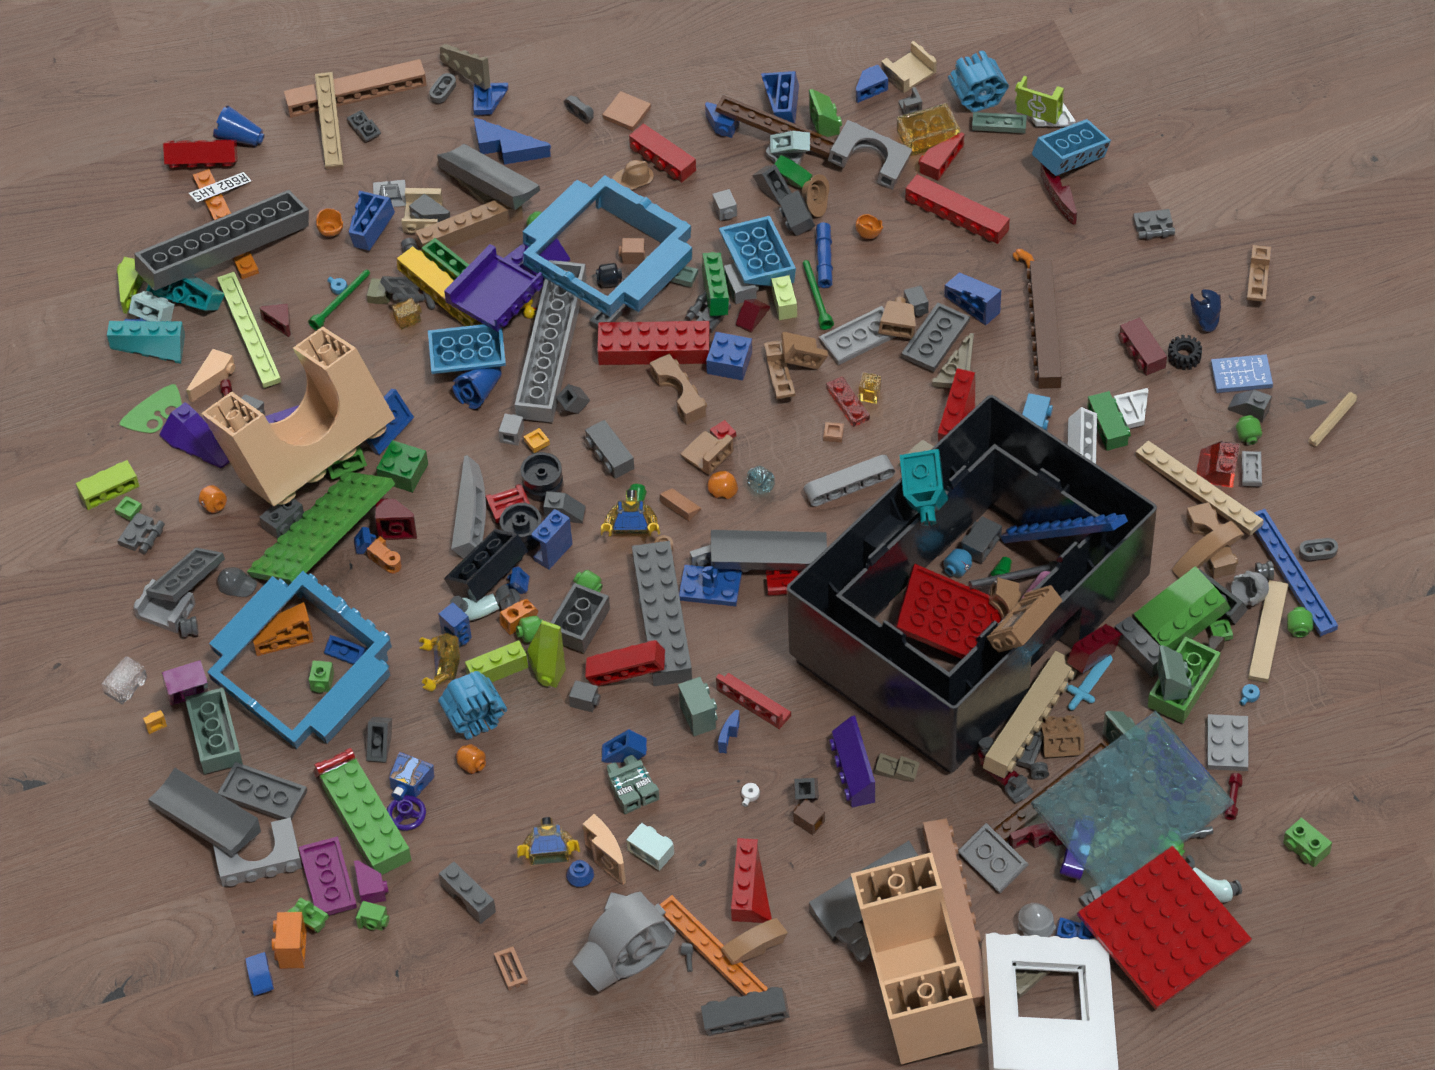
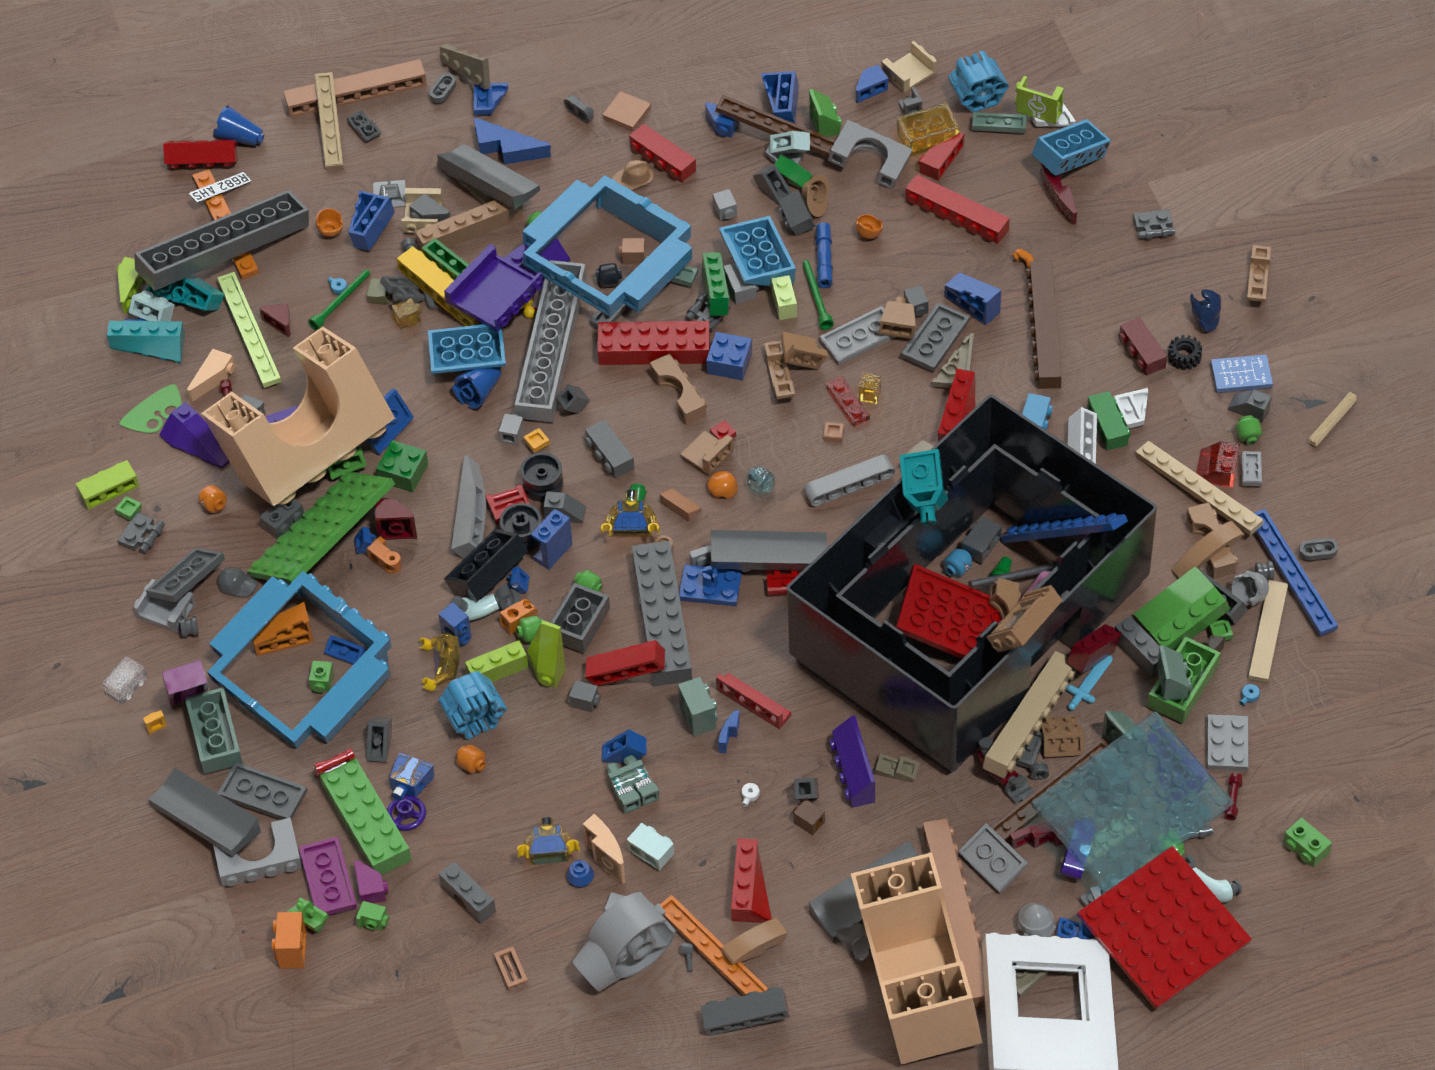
blue slope [245,952,274,996] -> none
dark red slope [736,299,770,333] -> none
bright green head [1287,607,1313,637] -> none

